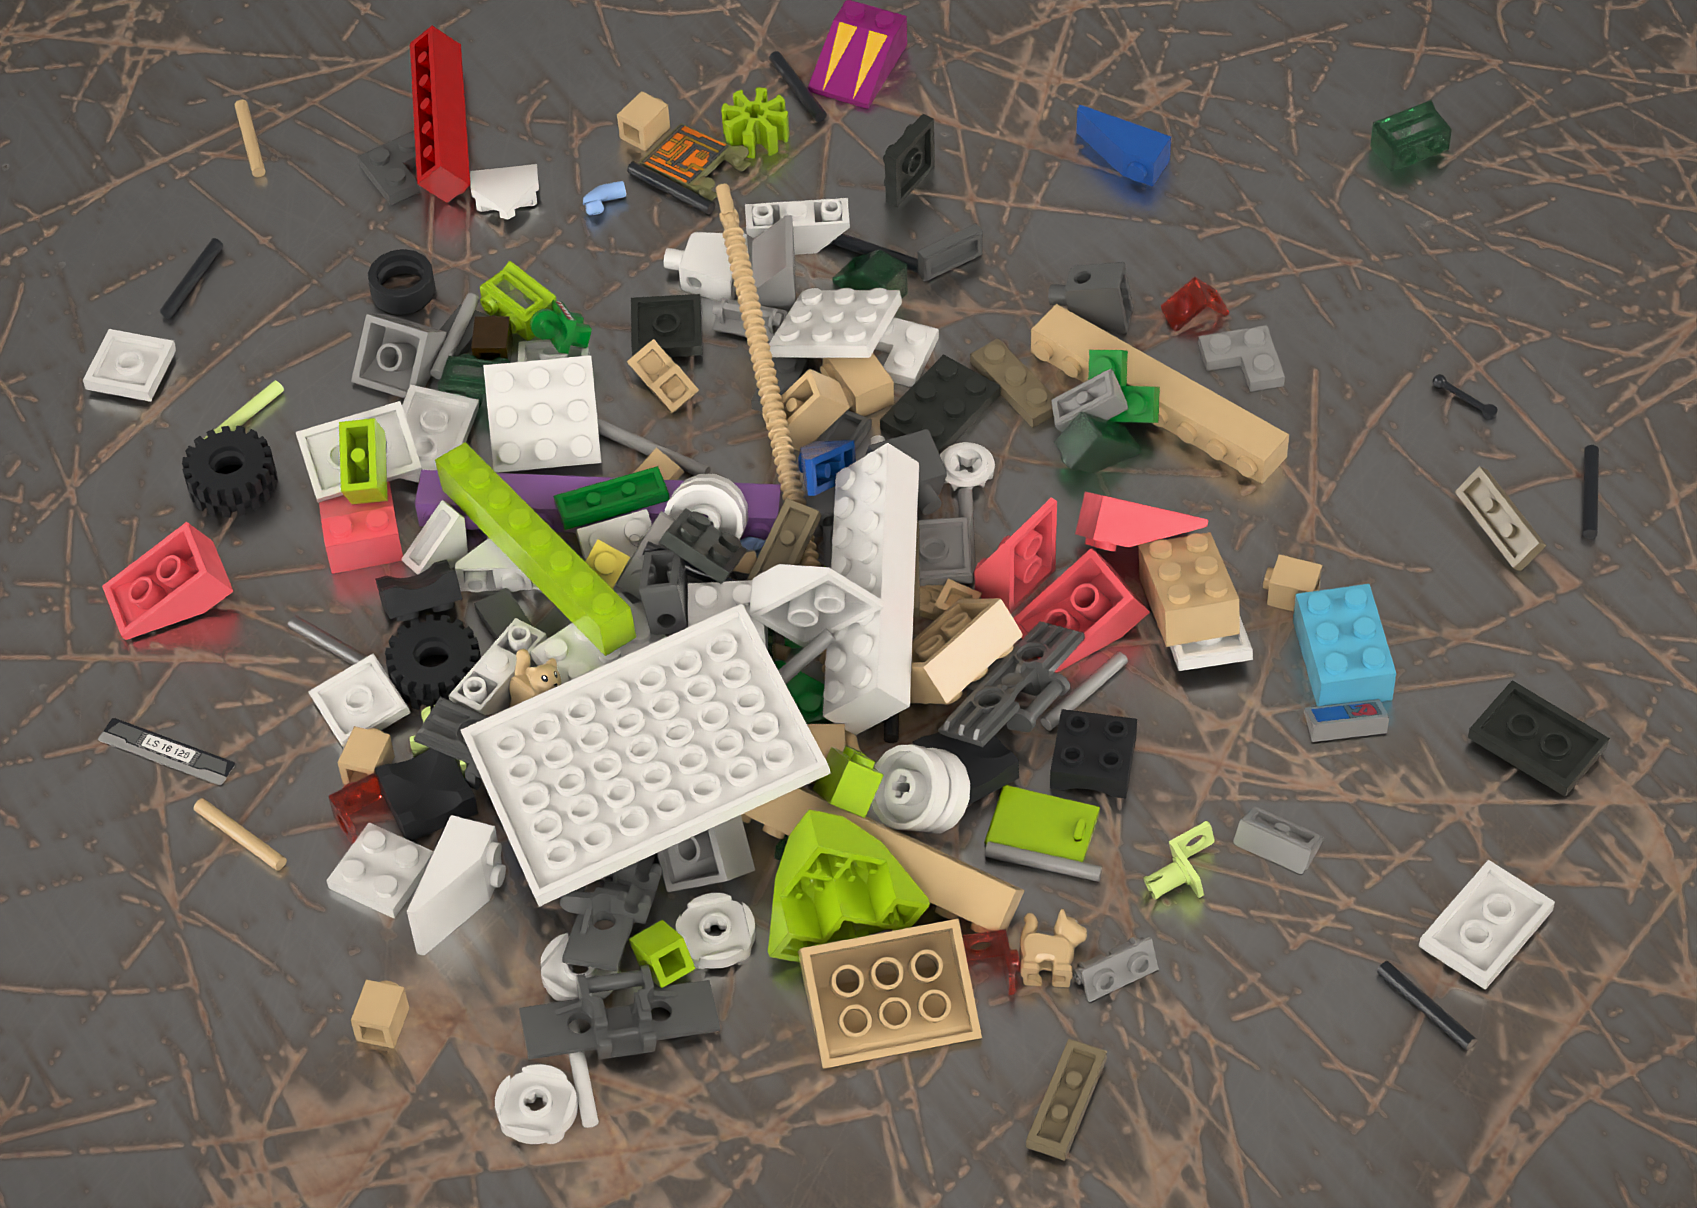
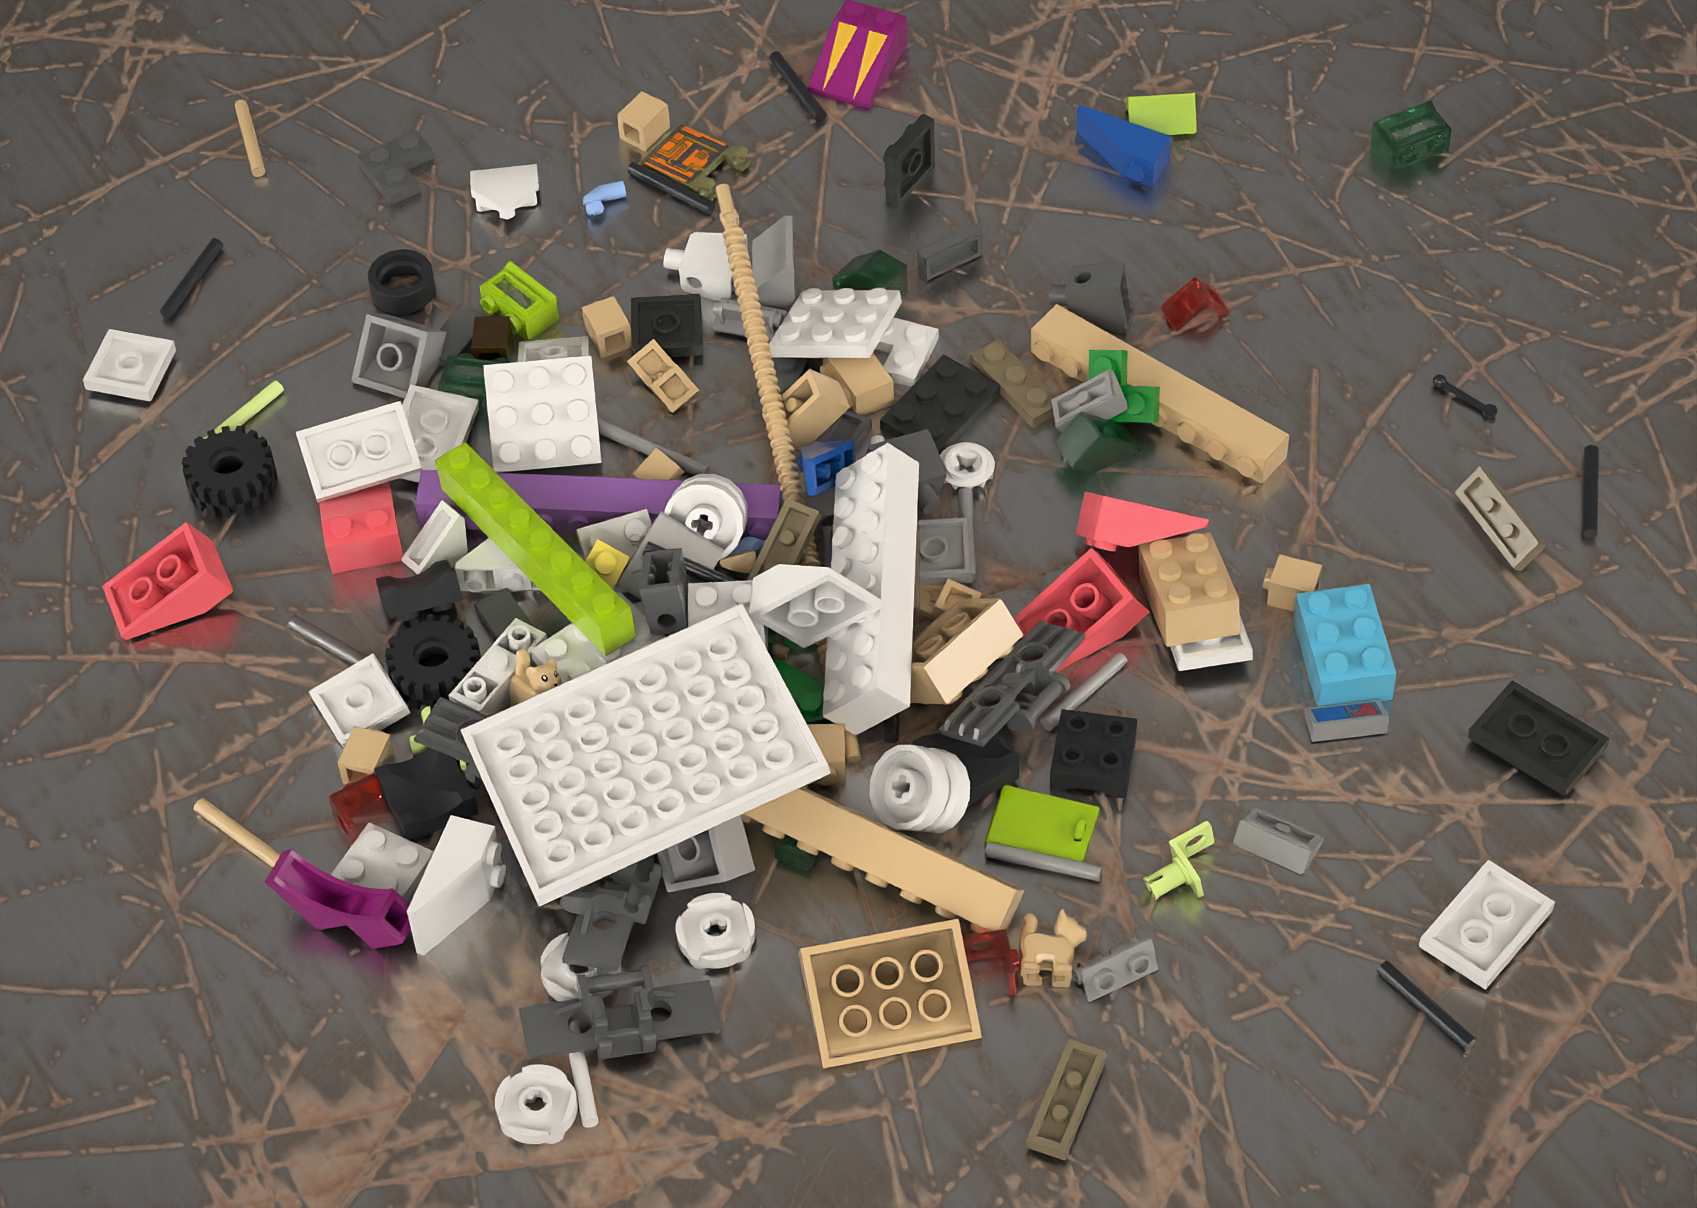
sticker [98,718,235,785] -> none
lime brick [339,418,388,504] -> none
tan brick [351,980,409,1049] -> none
red brick [410,25,470,203] -> none
light grey bar [430,293,480,379] -> none
green hips [530,300,592,354] -> none
green tile [553,466,670,530] -> none
lime brick [629,920,695,988] -> none
pearl dark grey plate [659,508,748,584] -> none
lime gear [721,87,790,159] -> none
white slope [745,198,850,255] -> none
lime brick [768,809,930,963] -> none
light grey bar [778,628,836,684] -> none
lime brick [813,745,884,818] -> none
black bar [830,233,918,273] -> none
coral slope [974,498,1057,614] -> none
light grey plate [1198,325,1285,392] -> none
none -> magenta arch [265,849,411,949]
none -> tan brick [582,296,632,359]
none -> lime panel [1125,93,1197,135]

